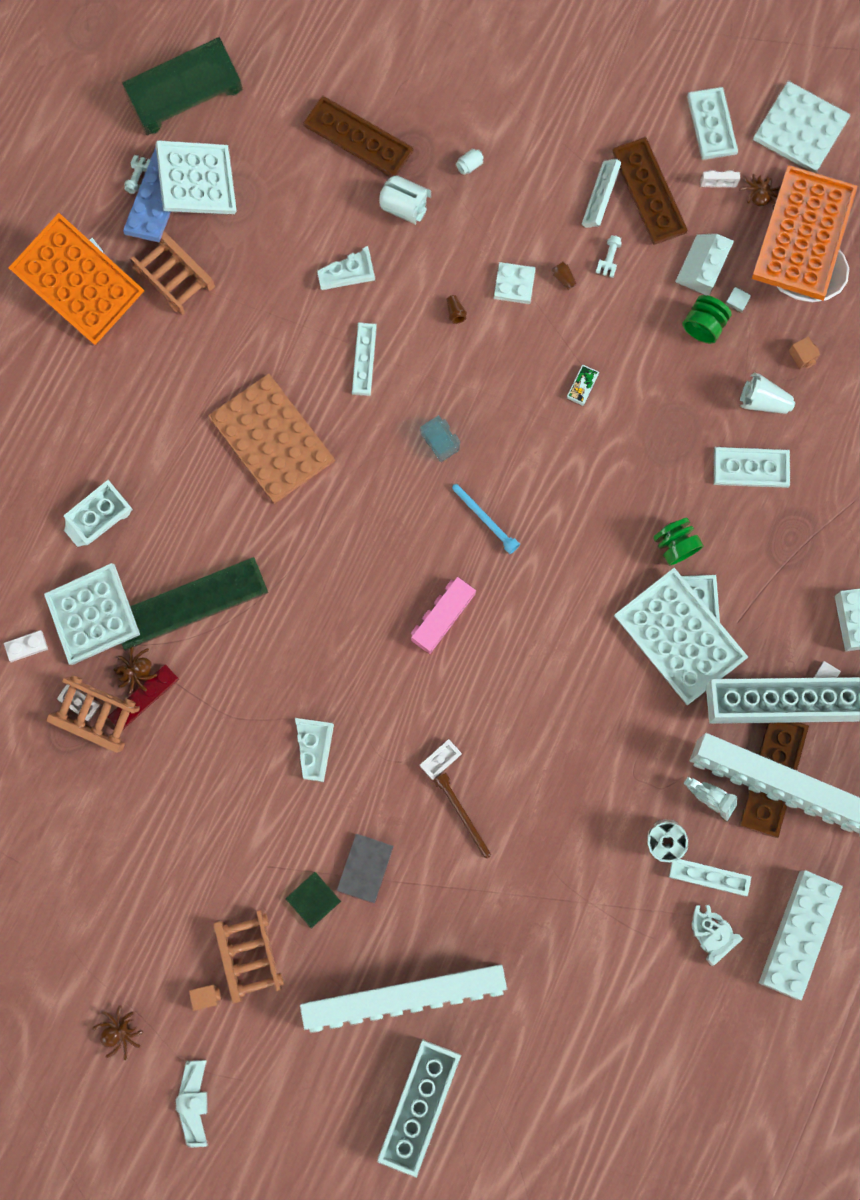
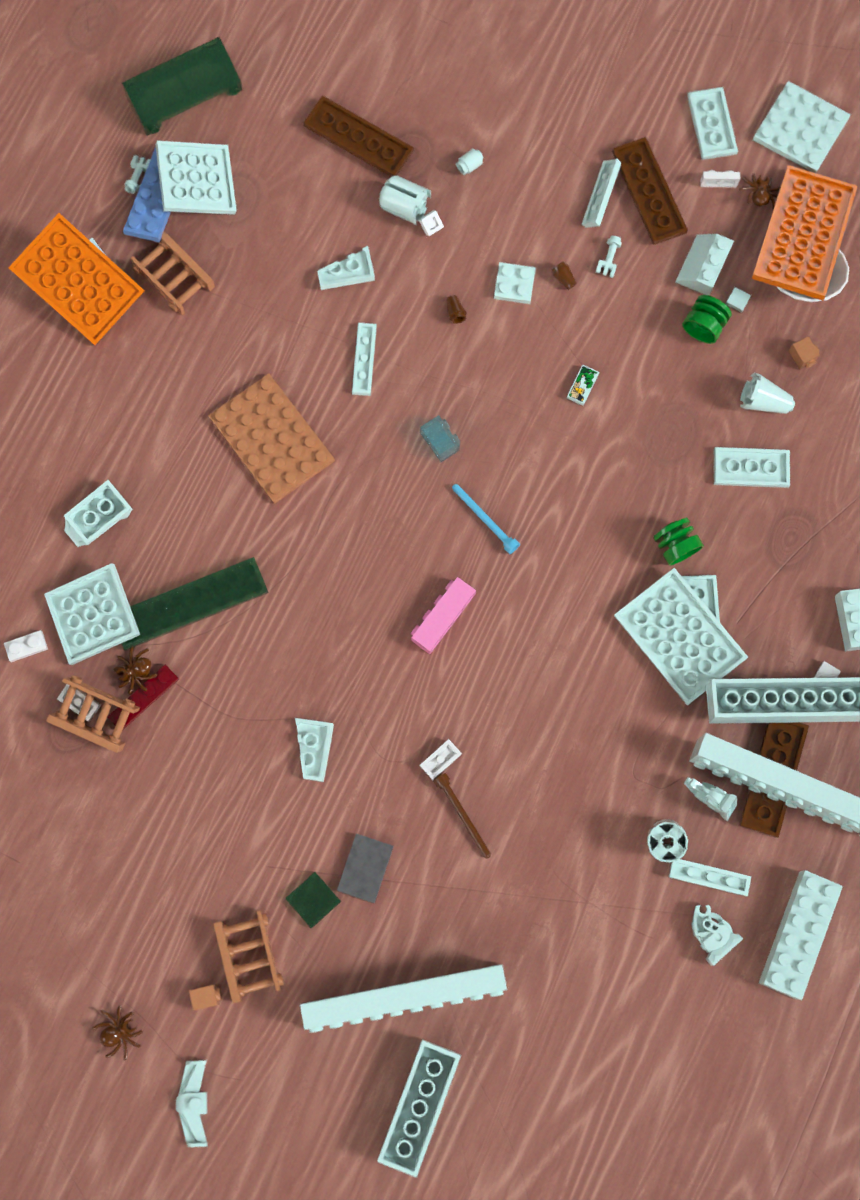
none -> white plate [418,210,444,236]

